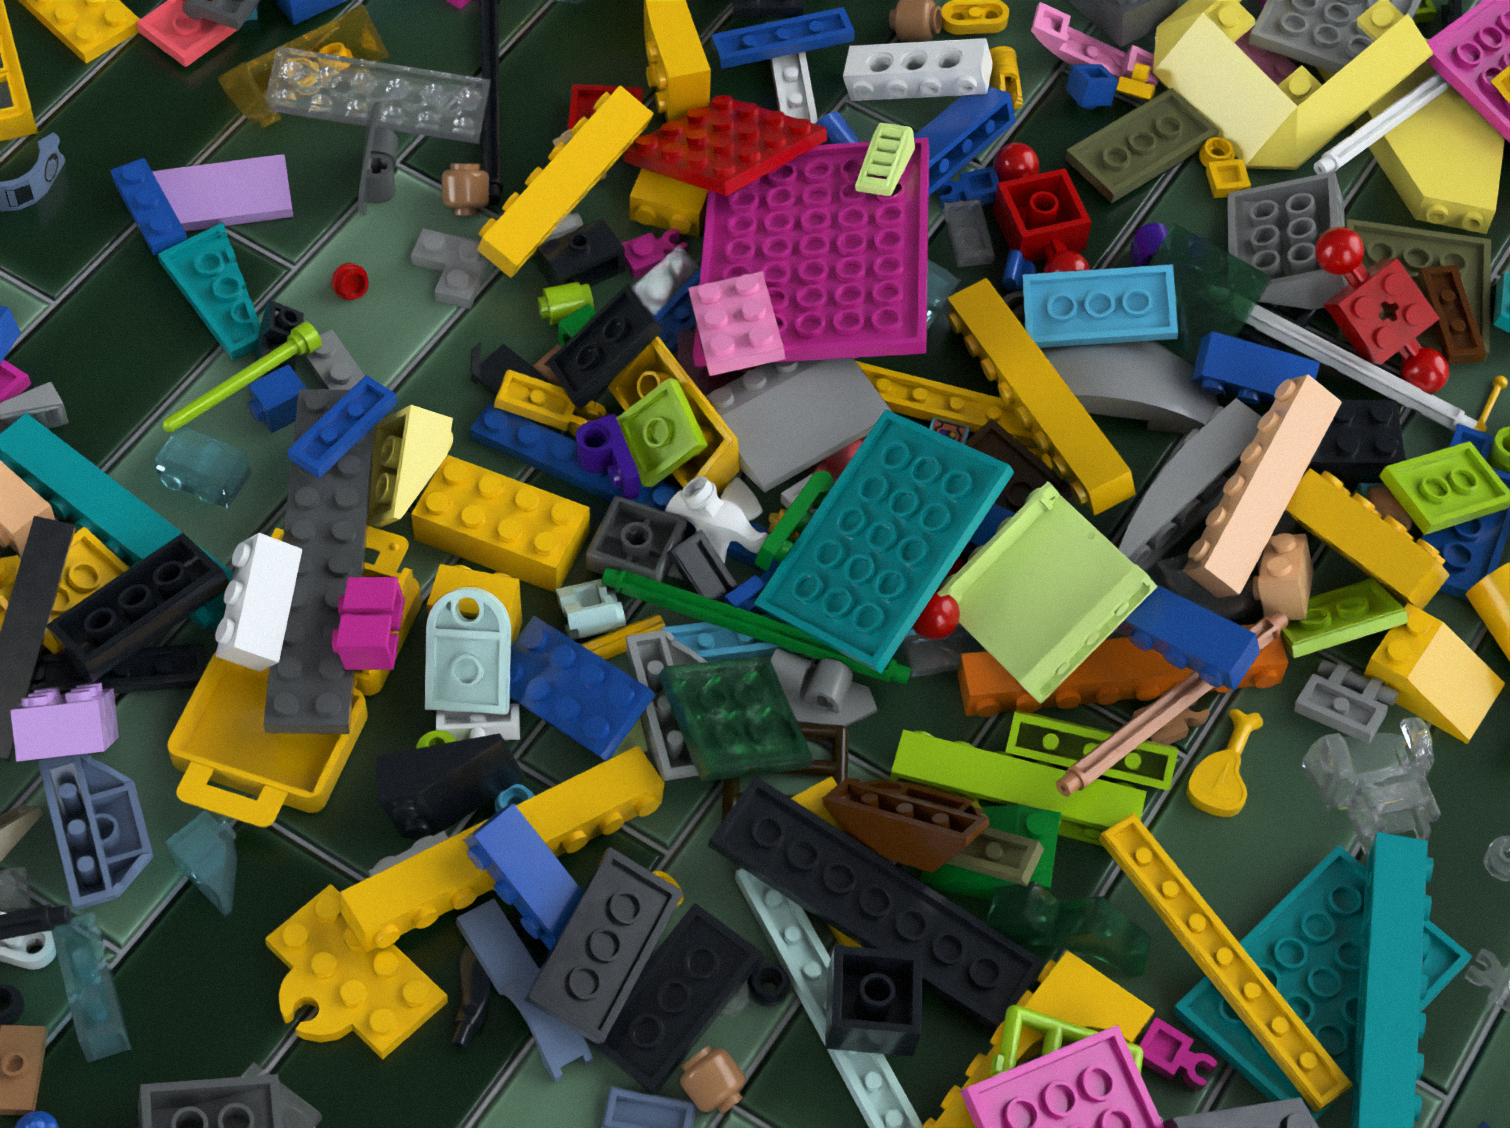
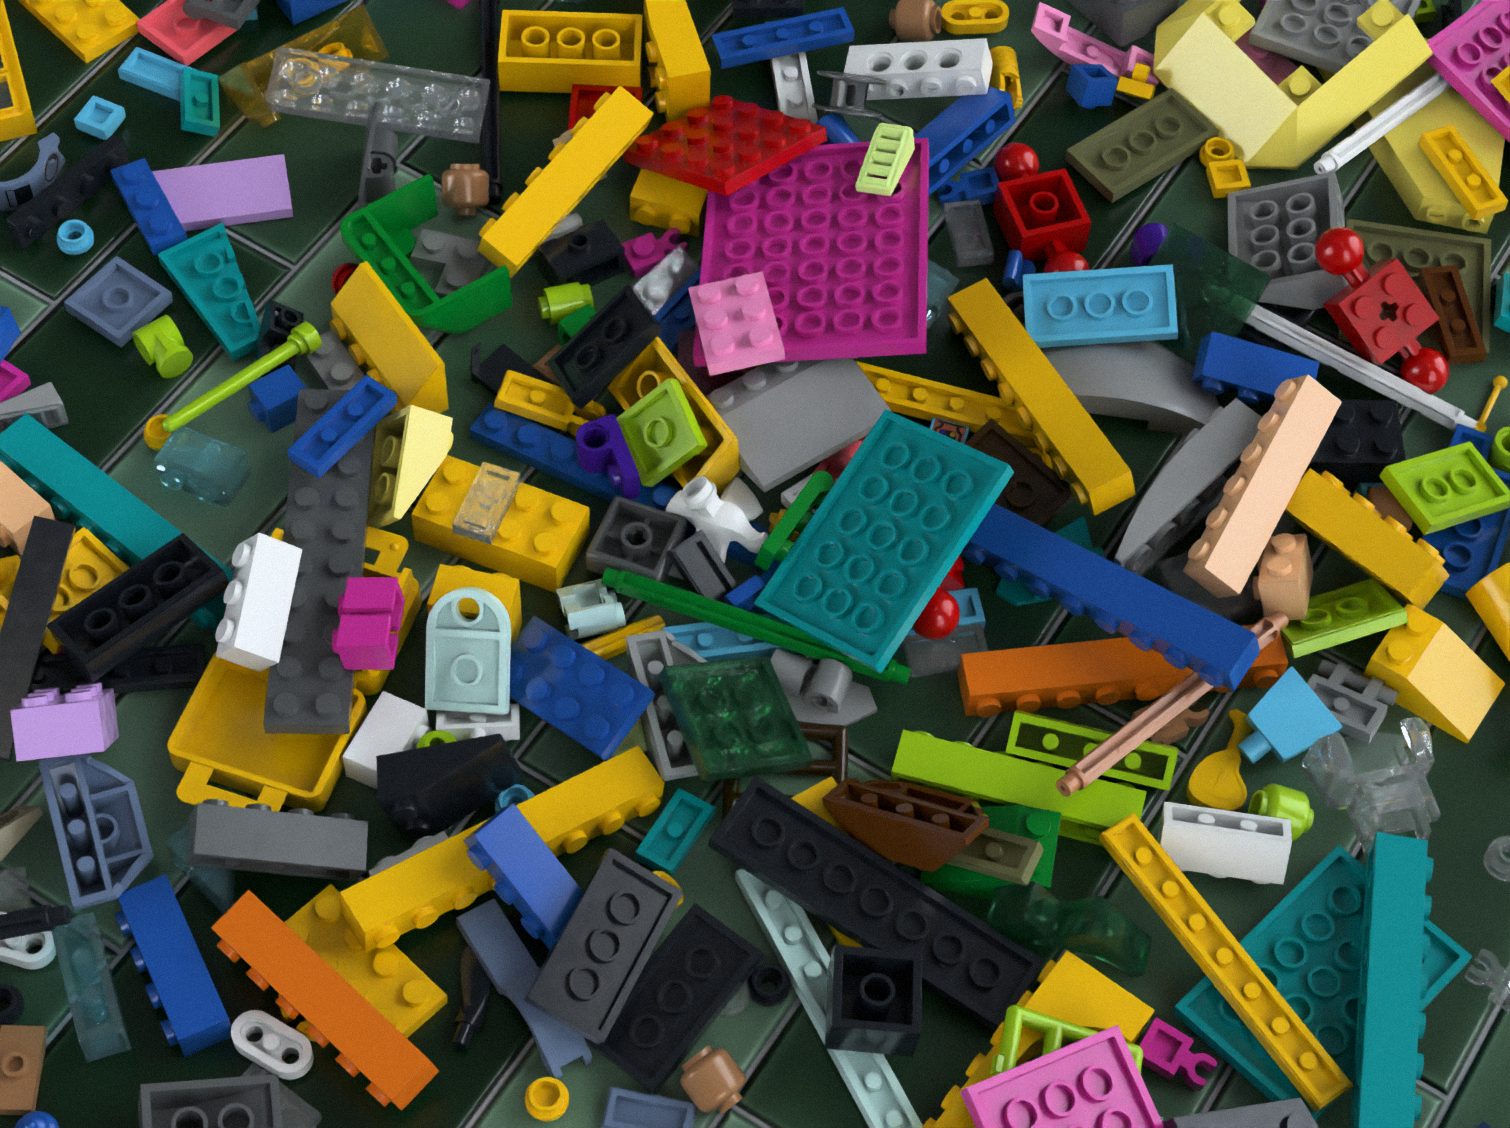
yellowish green panel [937,481,1158,704] -> none
none -> black plate [6,134,129,250]
none -> medium azure plate [56,219,95,255]
none -> sand blue plate [64,256,173,348]
none -> medium azure plate [74,95,126,140]
none -> blue brick [114,874,231,1058]
none -> medium azure tile [118,47,196,102]
none -> lime piece [132,314,193,378]
none -> yellow plate [143,414,183,451]
none -> teal plate [179,67,220,137]
none -> dark grey brick [185,799,368,882]
none -> orange brick [211,890,439,1111]
none -> white plate [231,1010,314,1080]
none -> yellow slope [329,261,449,414]
none -> green windscreen [340,174,513,335]
none -> white brick [342,691,432,790]
none -> clear plate [452,462,521,545]
none -> yellow brick [498,10,643,93]
none -> yellow plate [525,1077,569,1122]
none -> teal plate [635,788,715,878]
none -> dark grey piece [812,70,888,118]
none -> white brick [1157,801,1292,885]
none -> medium azure torso [1237,666,1343,764]
none -> lime head [1248,783,1314,842]
none -> yellow plate [1418,124,1508,220]

